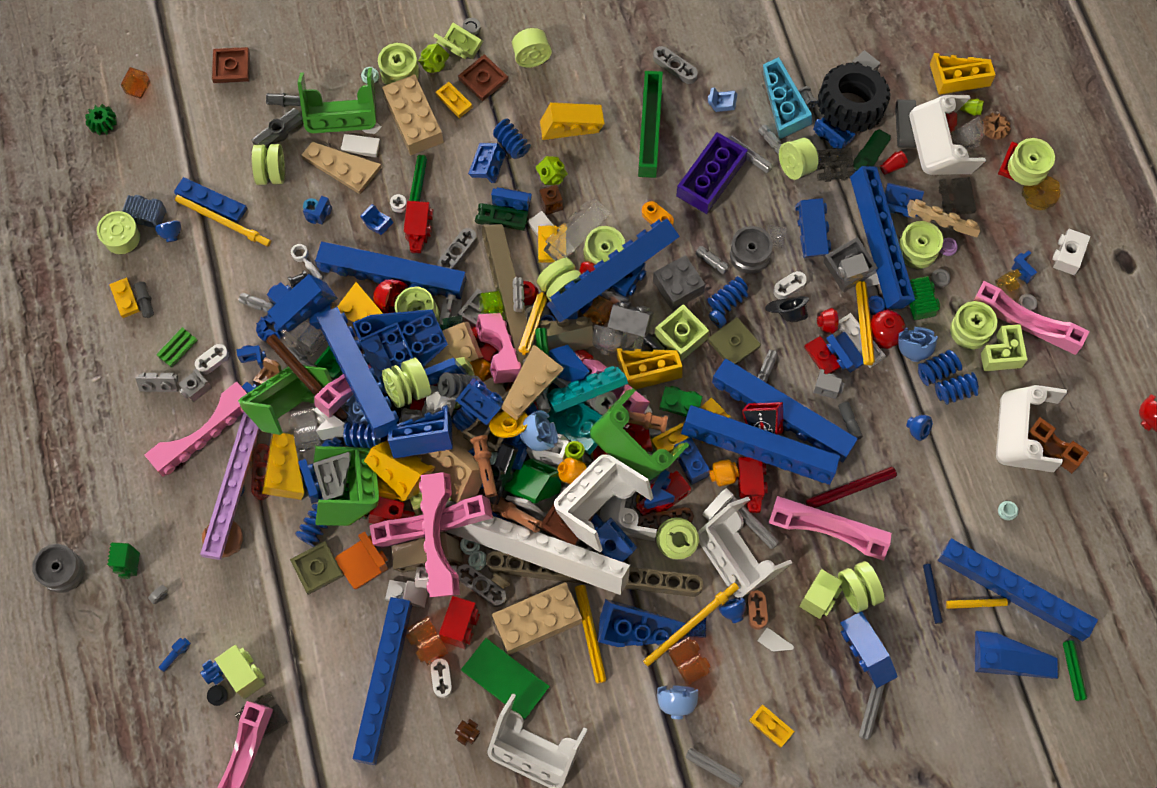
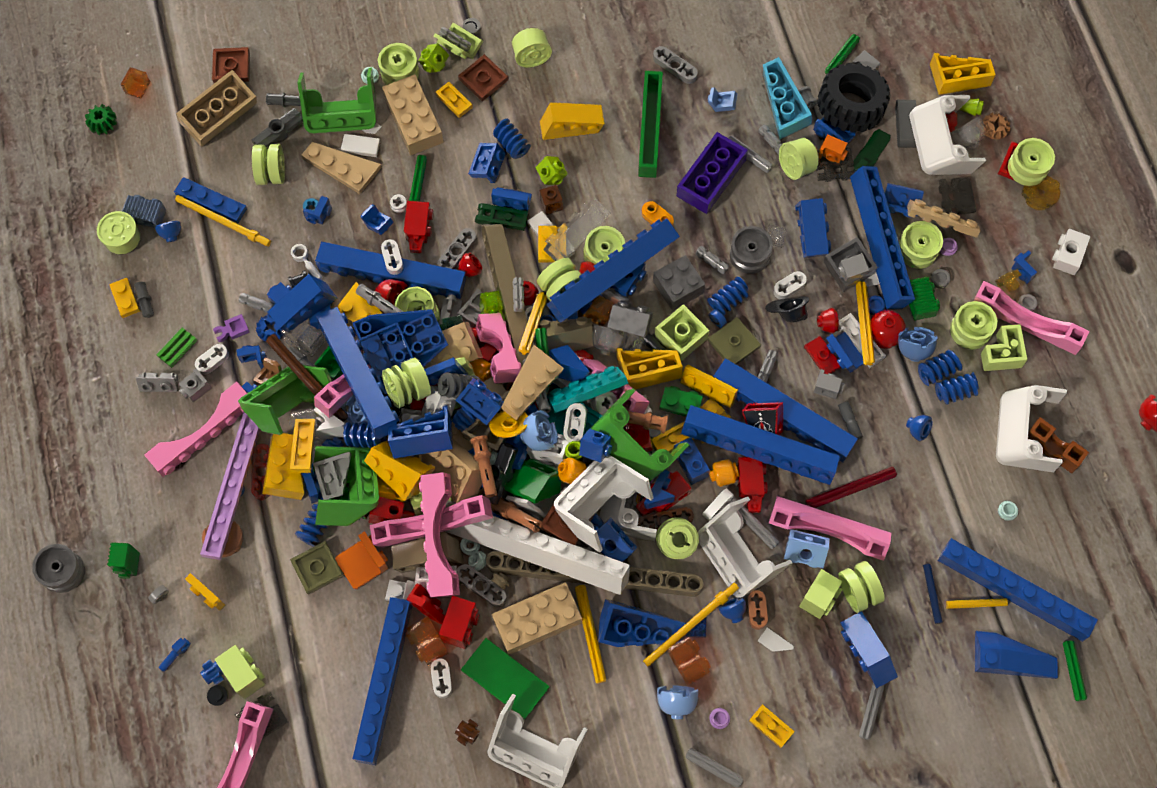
red cone [880,151,908,175] -> none
none -> tan brick [176,70,257,147]
none -> yellow plate [185,573,225,611]
none -> medium lavender plate [213,314,250,342]
none -> yellow plate [290,419,316,473]
none -> light grey pin [356,284,404,313]
none -> white beam [381,239,403,275]
none -> red bracket [406,583,445,625]
none -> light grey axle [439,27,471,51]
none -> red cone [458,253,482,277]
none -> white plate [563,403,587,442]
none -> blue brick [579,429,612,463]
none -> yellow plate [680,365,738,408]
none -> lavender plate [709,708,730,729]
none -> light blue brick [784,529,830,568]
none -> orange brick [818,134,848,163]
none -> green axle [825,34,860,74]

